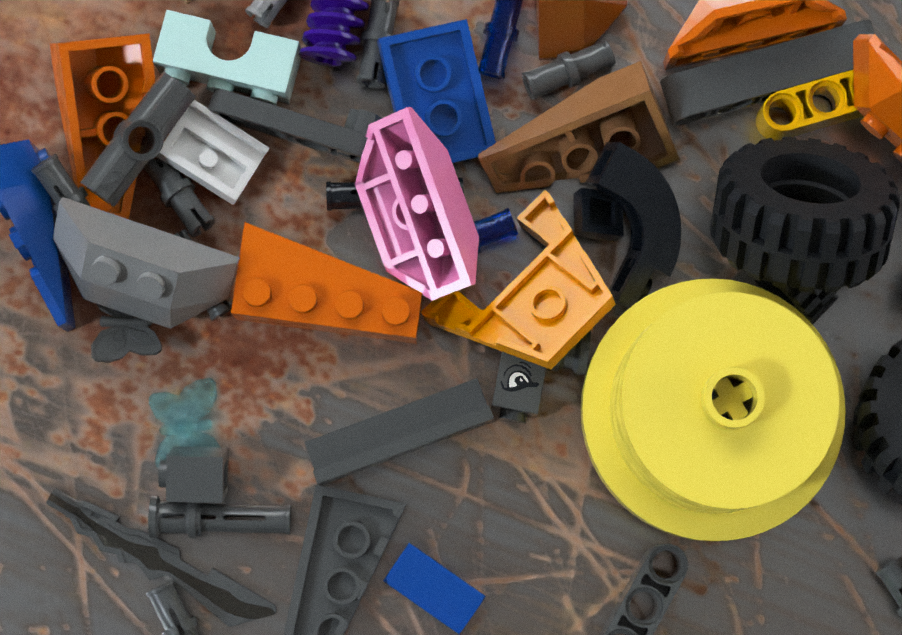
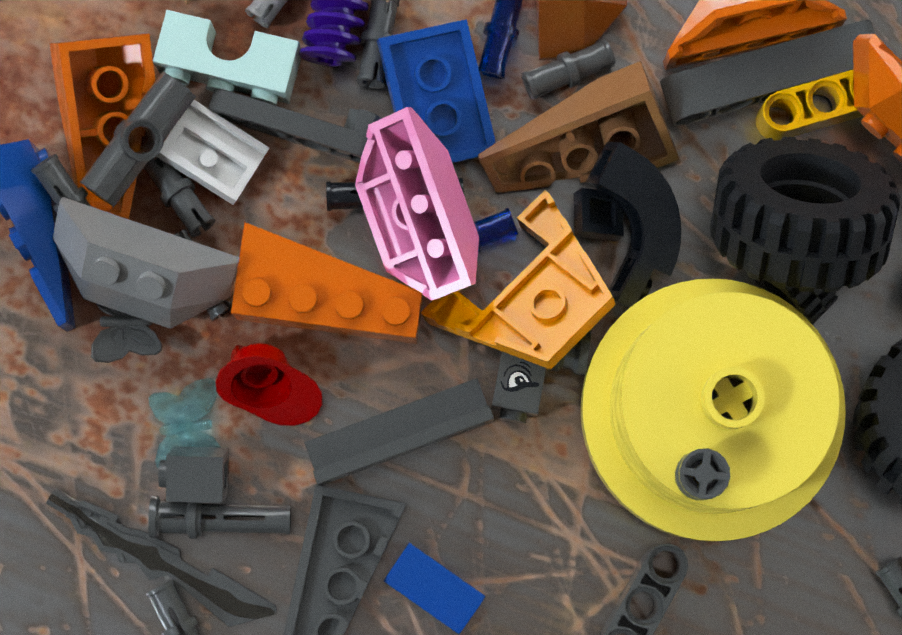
none -> red piece [215,343,322,426]
none -> dark grey wheel [675,448,730,501]

